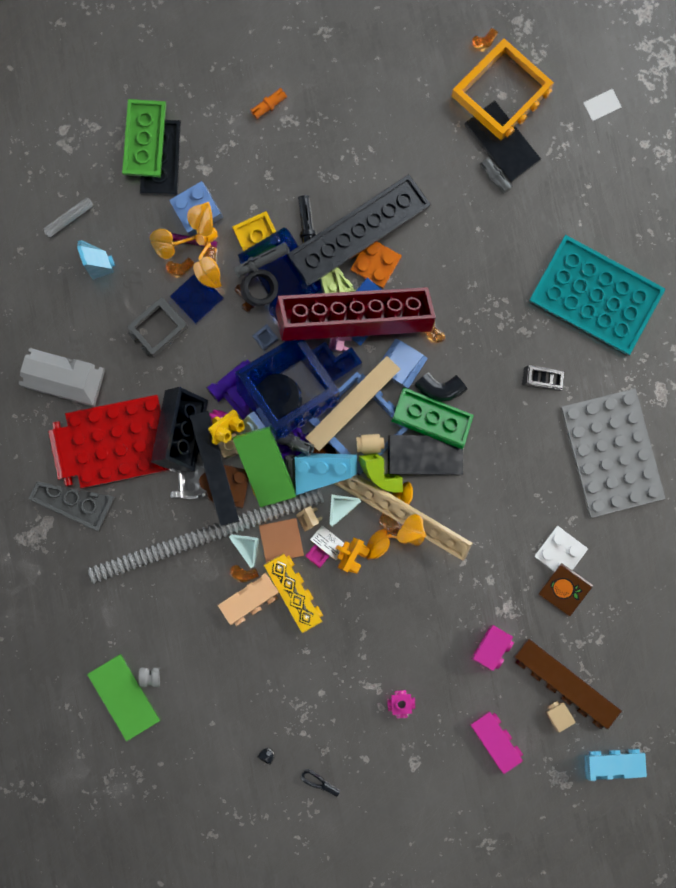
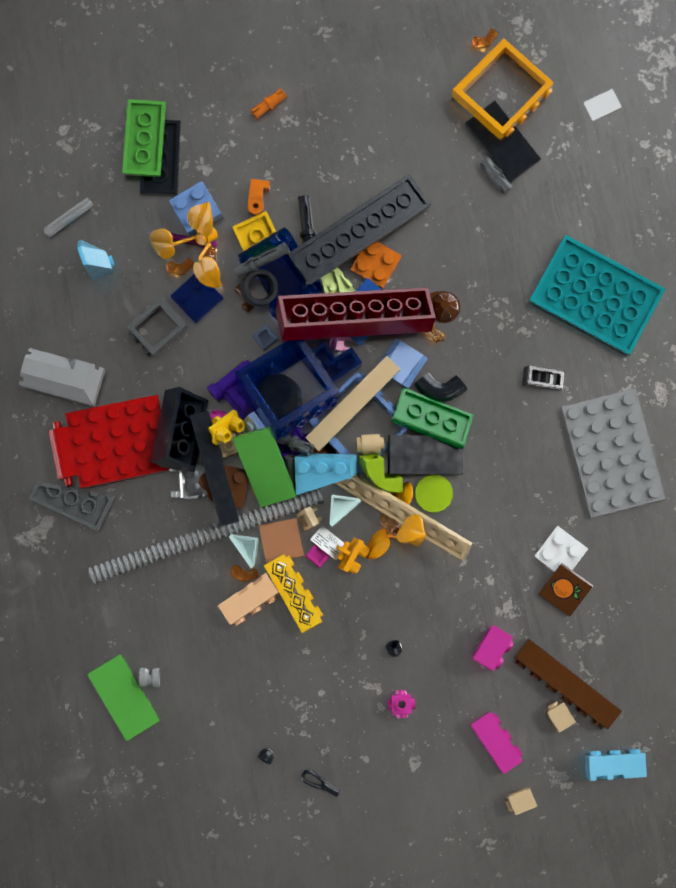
none -> orange leg [247,179,270,216]
none -> black hinge [386,640,402,657]
none -> lime tile [415,475,453,513]
none -> reddish brown piece [430,291,461,323]
none -> tan brick [505,787,537,815]

